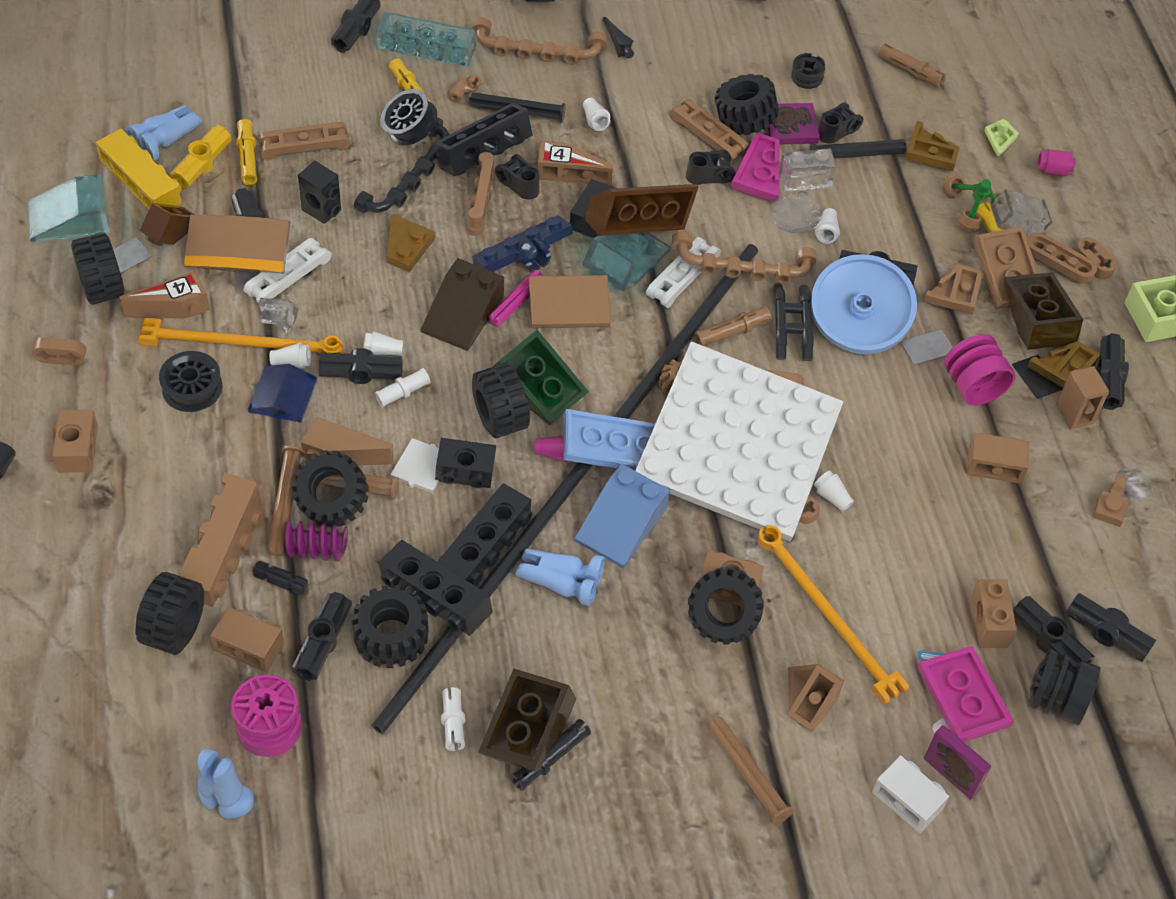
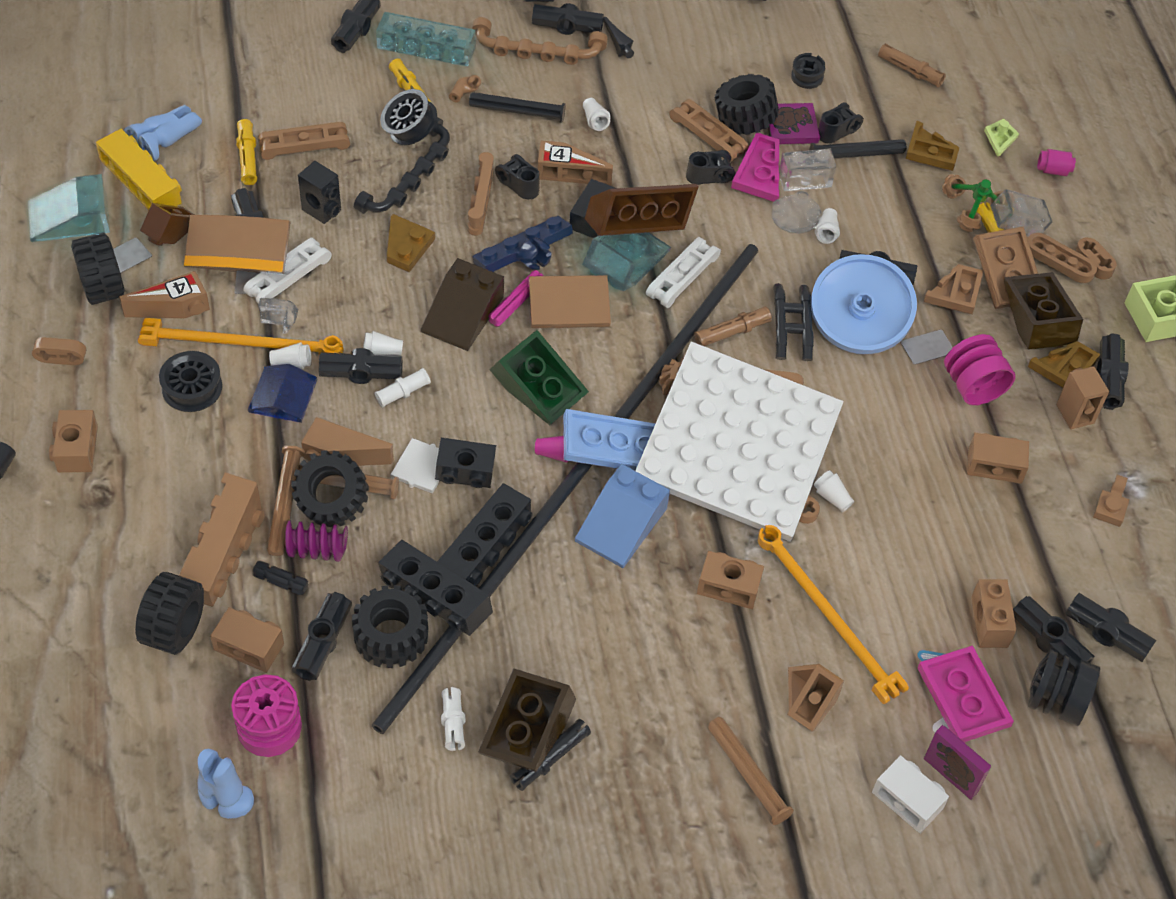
yellow piece [170,124,232,190] -> none
black brick [434,103,533,176] -> none
black tyre [472,363,530,439] -> none
light blue piece [516,549,605,607] -> none
medium nougat bar [672,231,816,284] -> none
black tyre [688,567,764,645] -> none
black sticker [1012,355,1063,399] -> none
none -> black piece [532,3,604,35]

